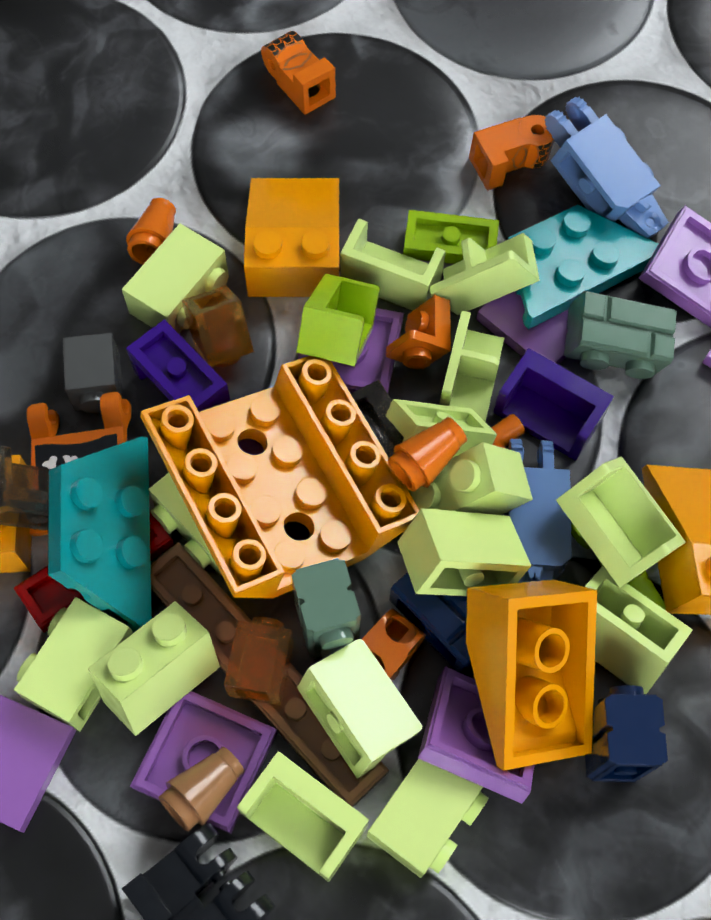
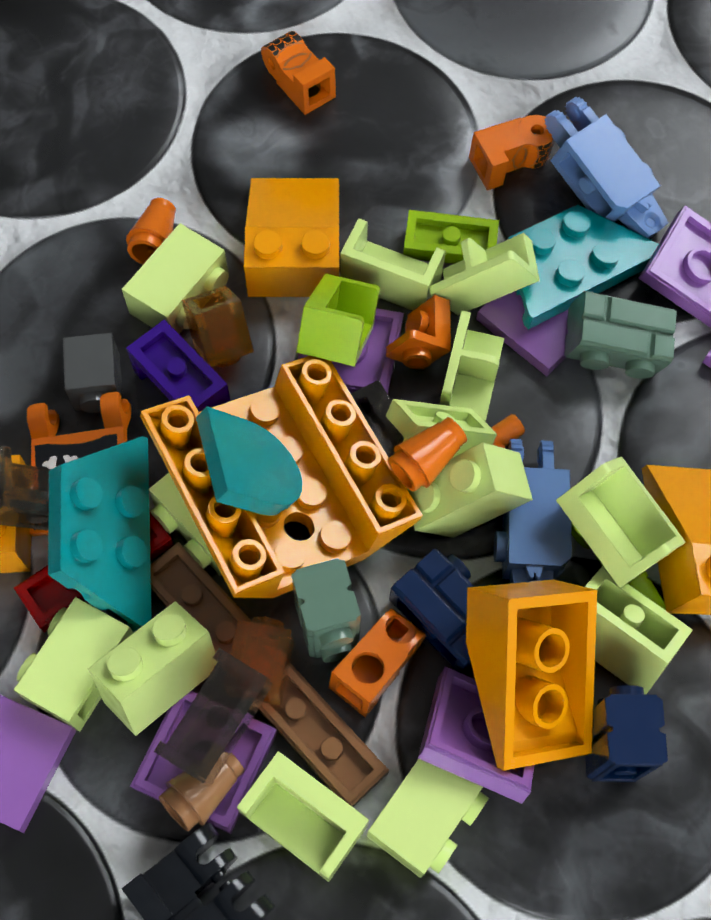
yellowish green panel [297,639,422,779] -> none
yellowish green brick [397,508,531,596] -> none
dark purple panel [493,348,614,461] -> none
none -> clear smoke panel [154,648,273,784]
none -> teal tile [196,406,302,516]

